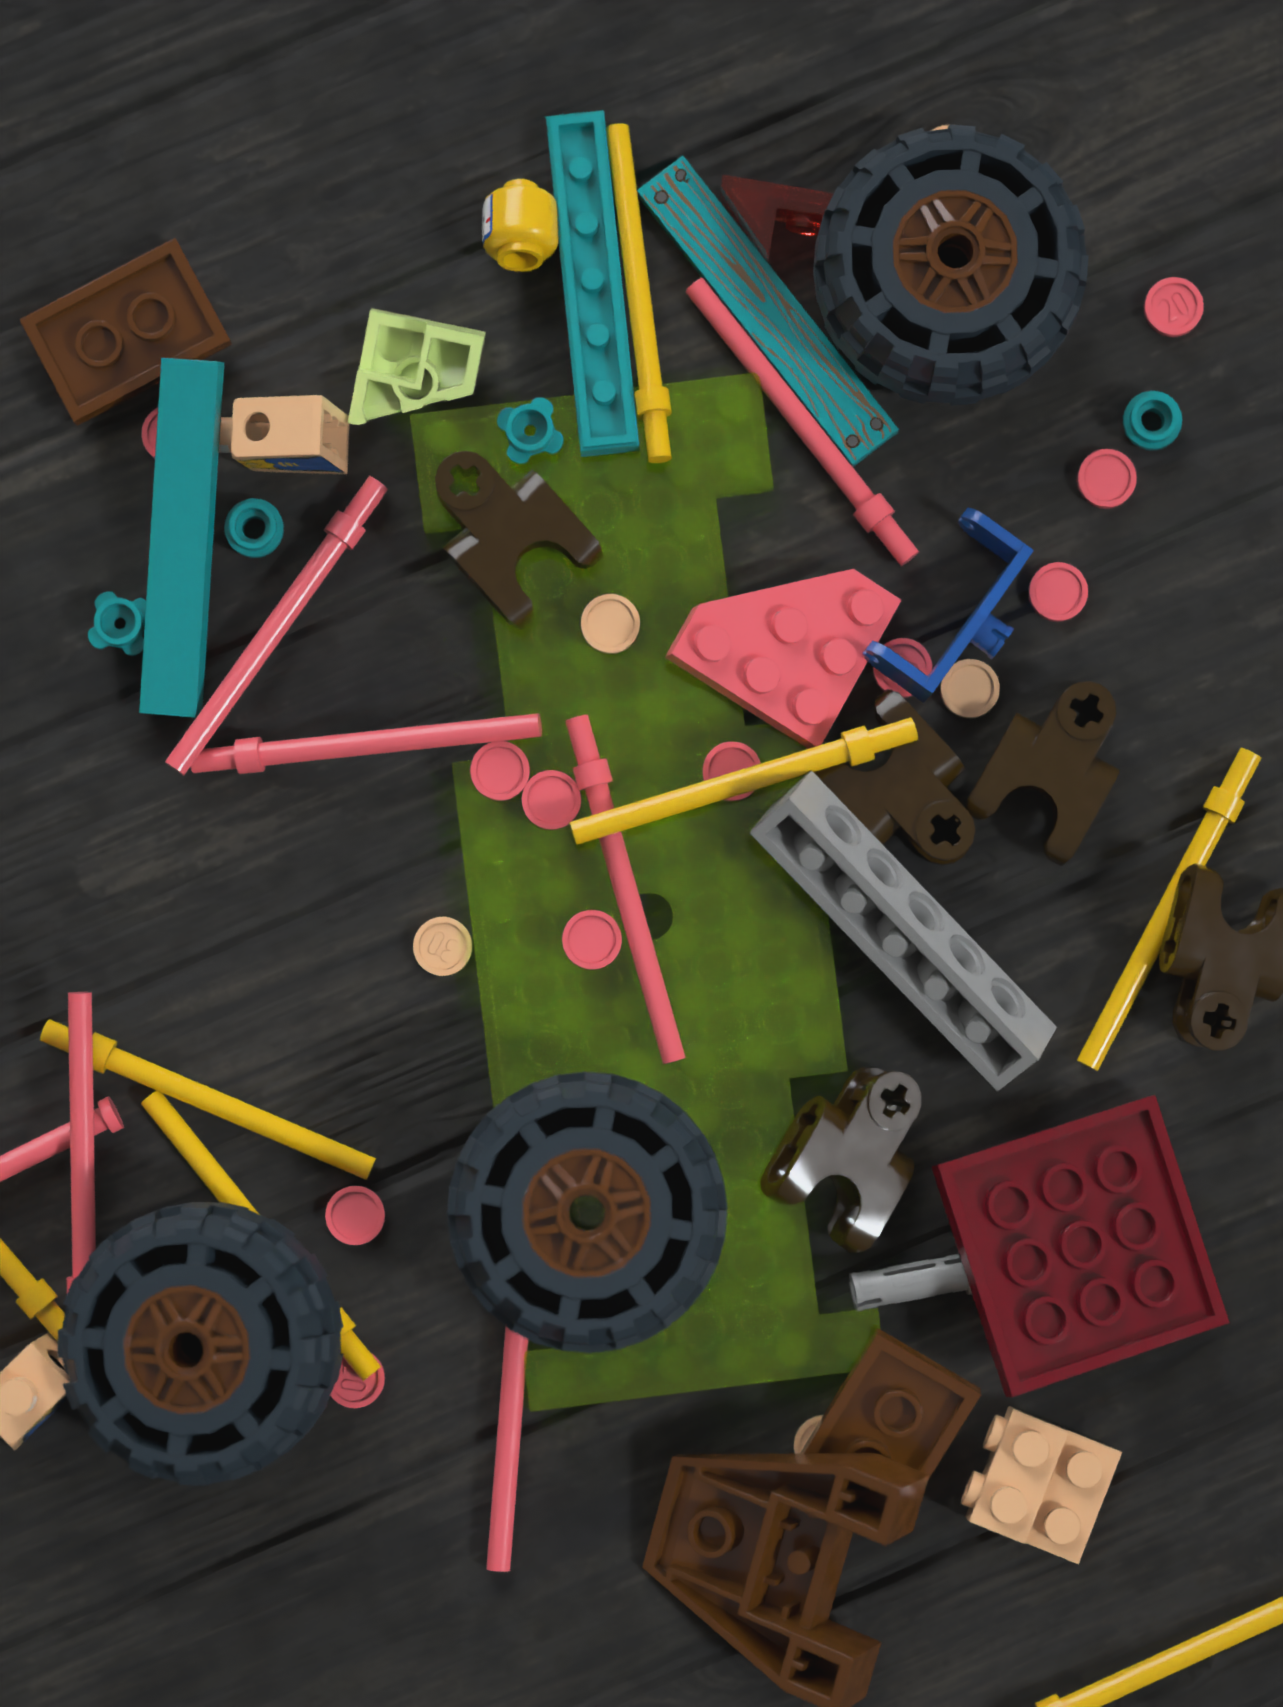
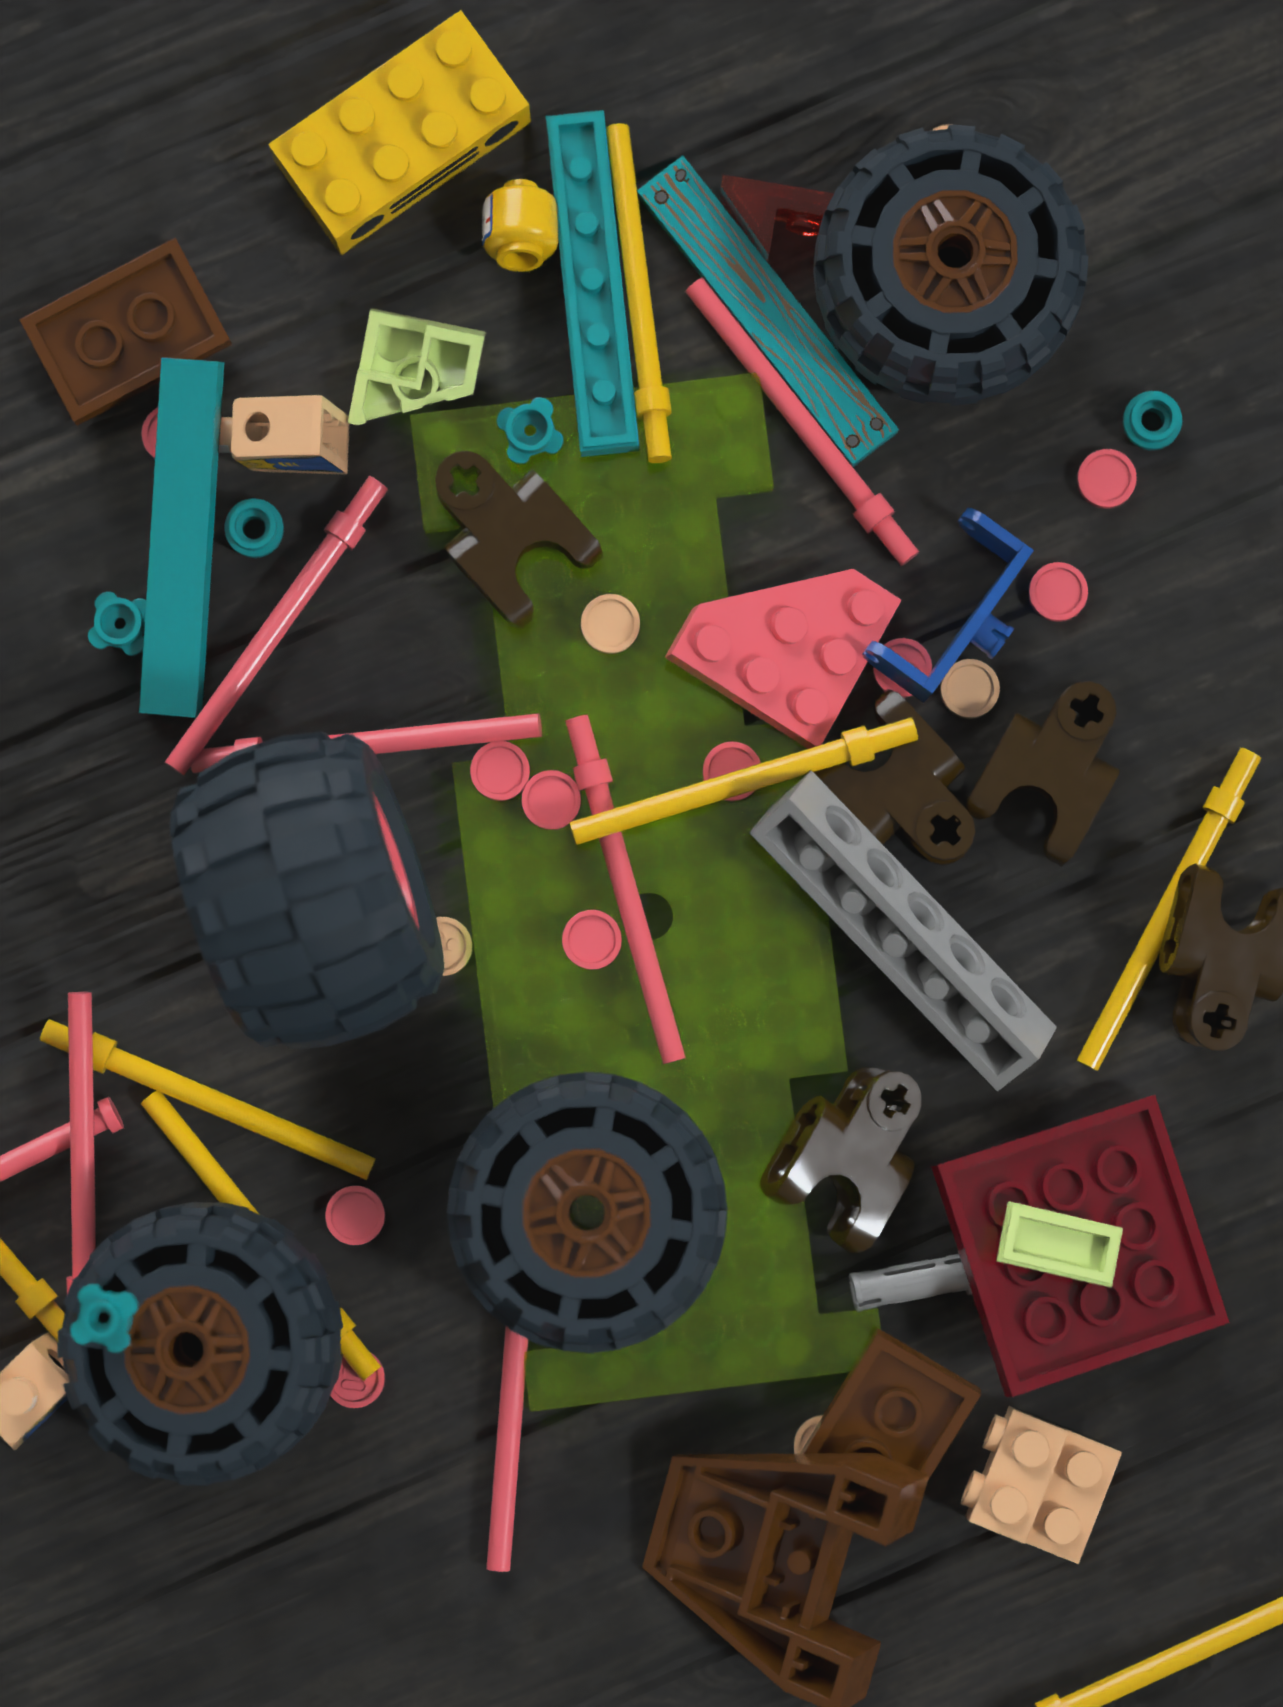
coral piece [1144,277,1204,337] -> none
none -> teal plate [70,1284,138,1352]
none -> black wheel [170,732,444,1049]
none -> yellow brick [268,10,531,255]
none -> yellowish green tile [996,1201,1123,1287]

